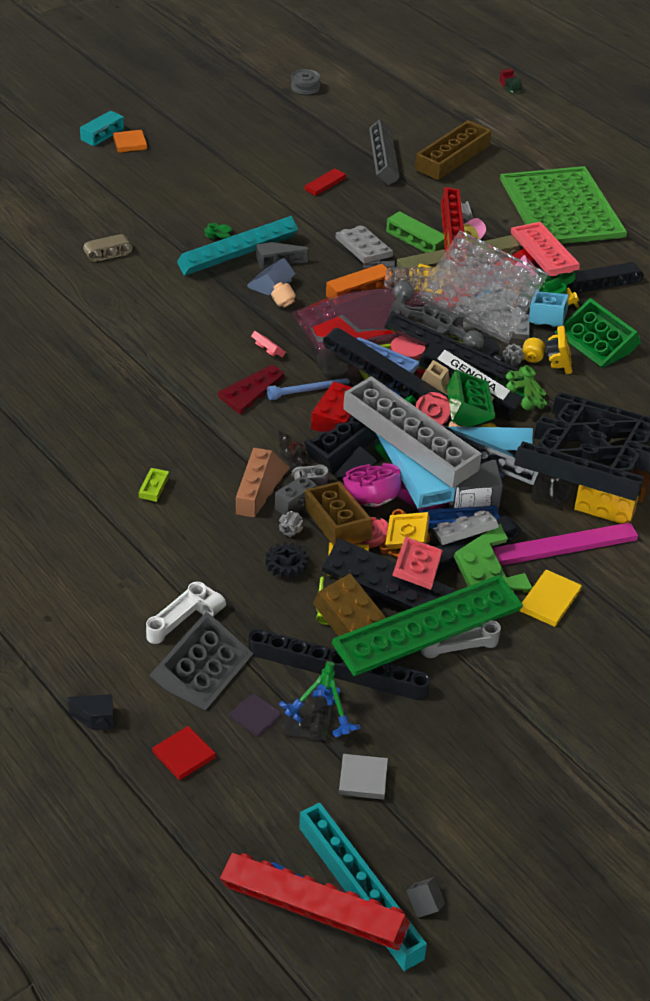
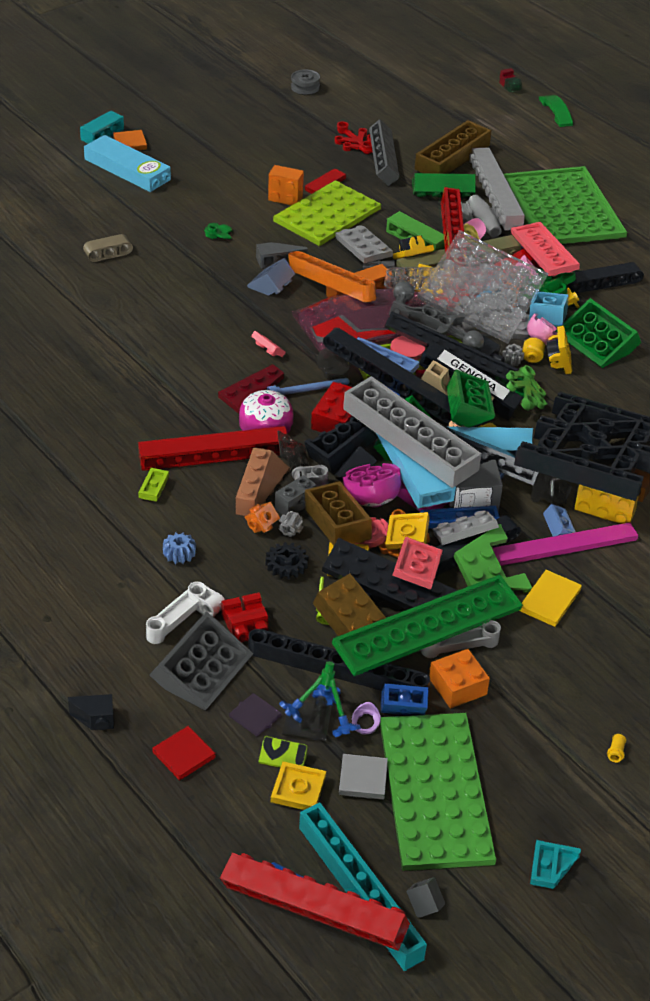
teal brick [177,216,298,276] -> none
light nougat head [271,282,296,308] -> none
coral tile [416,392,451,425] -> none
none -> medium azure brick [84,135,171,192]
none -> red brick [138,426,289,471]
none -> medium blue gear [163,532,196,564]
none -> red hips [221,592,268,642]
none -> cylinder [239,390,294,434]
none -> orange brick [245,502,280,533]
none -> slope [259,736,308,768]
none -> orange brick [268,165,304,205]
none -> yellow plate [271,762,326,810]
none -> lime plate [273,180,381,246]
none -> orange beam [288,251,376,302]
none -> red plant [335,121,373,154]
none -> lavender piece [352,702,381,734]
none -> bright green plate [380,713,496,871]
none -> blue brick [381,684,428,716]
none -> yellow piece [393,235,434,260]
none -> green slope [412,173,476,198]
none -> orange brick [429,649,490,709]
none -> light grey plate [468,195,502,238]
none -> light grey brick [469,148,525,230]
none -> bright pink cylinder [527,313,558,345]
none -> teal wing [530,840,581,889]
none -> green slope [539,95,573,127]
none -> medium blue slope [543,504,576,537]
none -> yellow pin [607,734,626,763]

